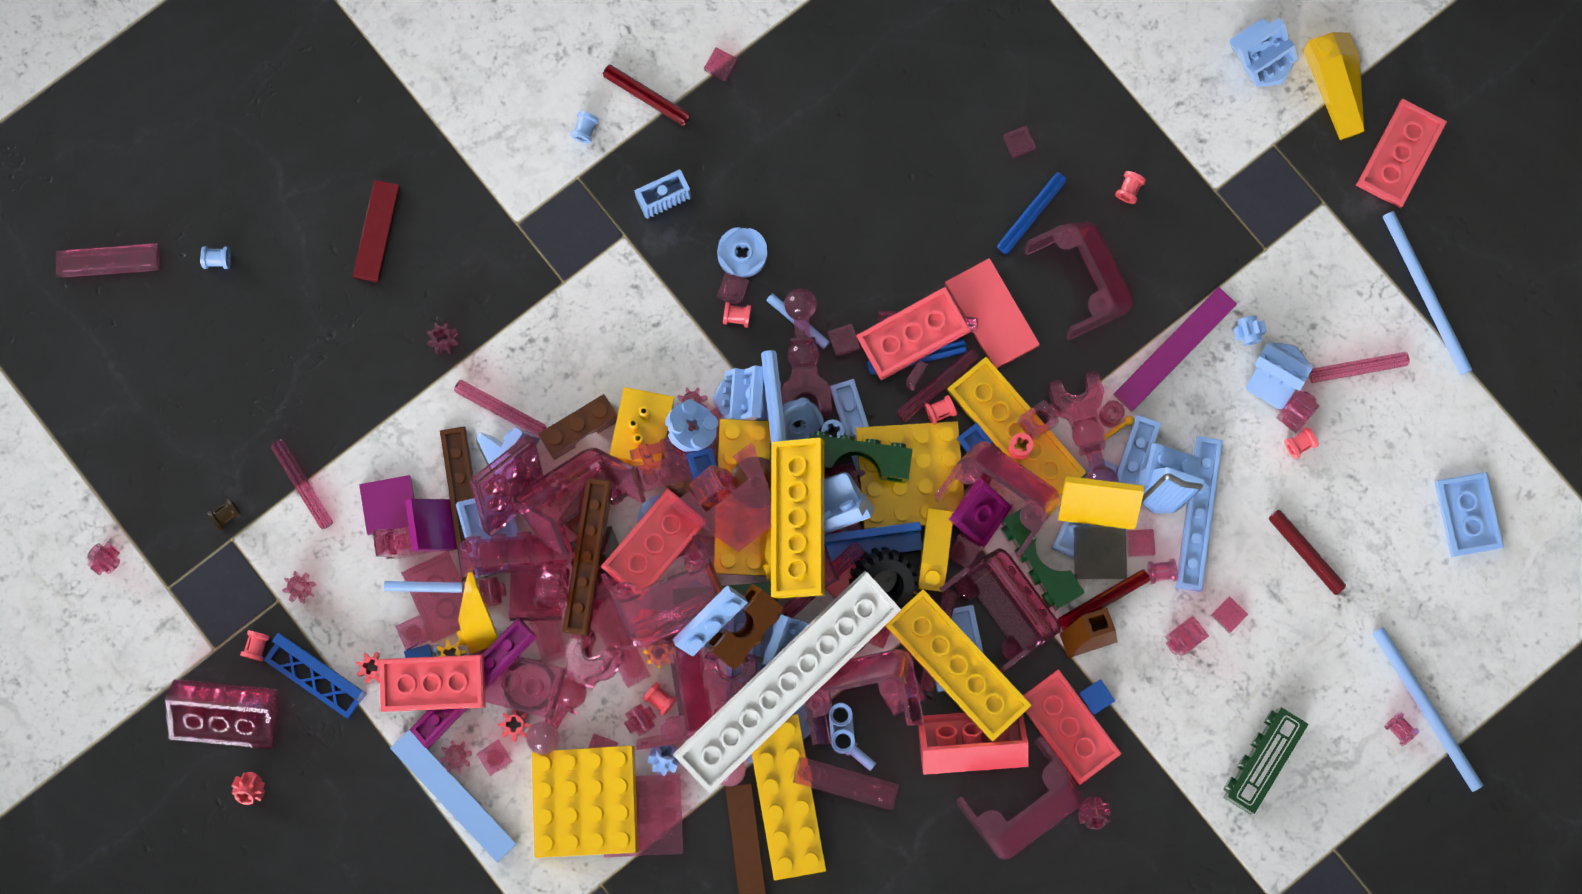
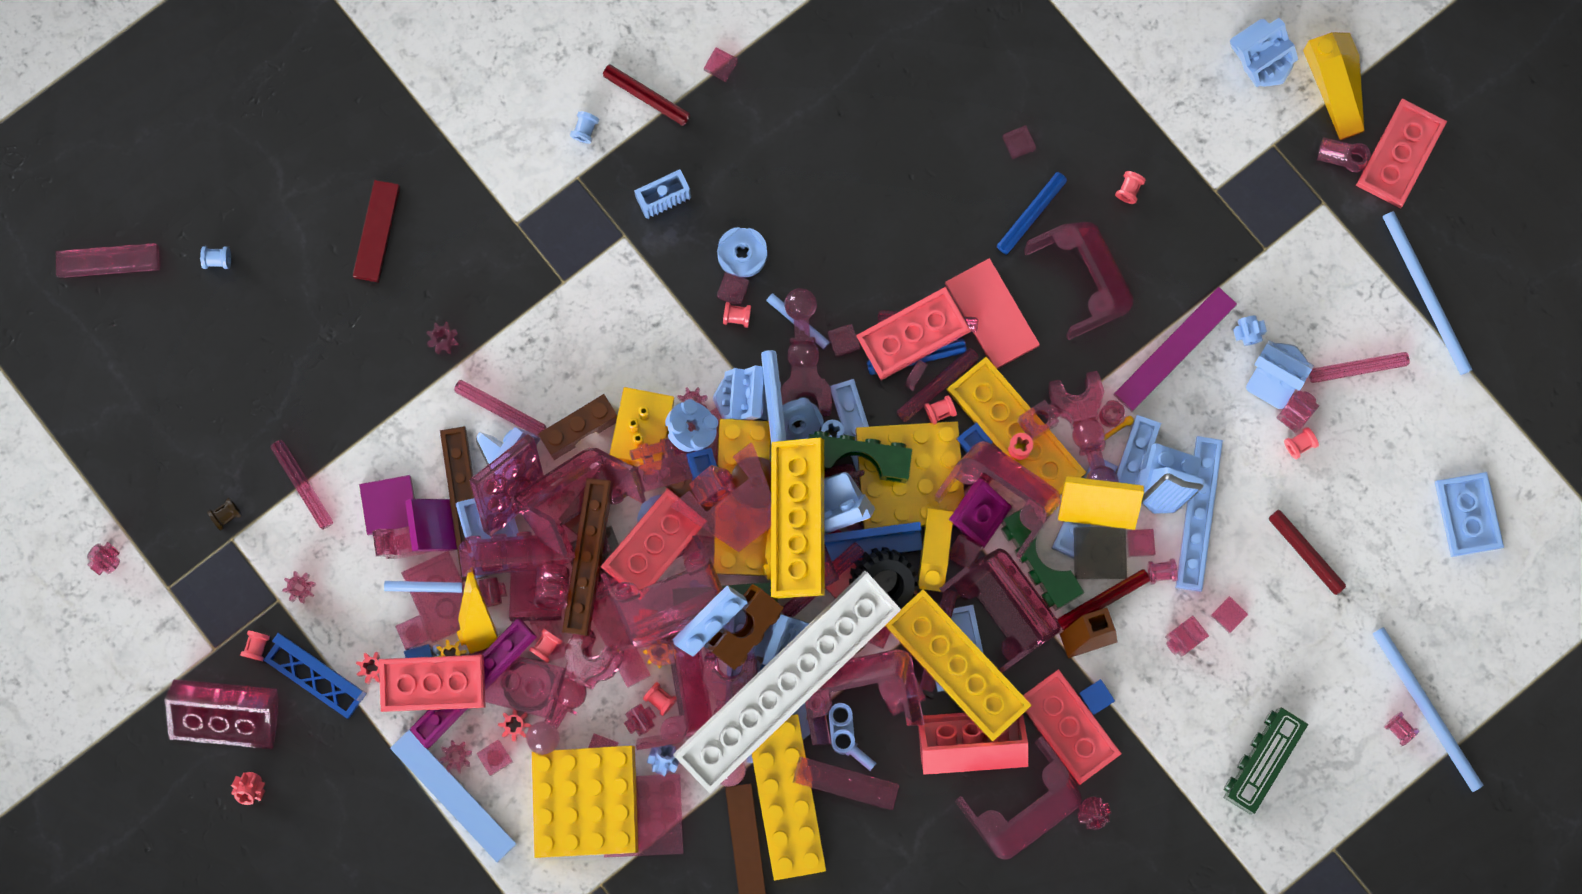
none -> coral bush [529,628,563,663]
none -> clear pink piece [1317,137,1370,172]

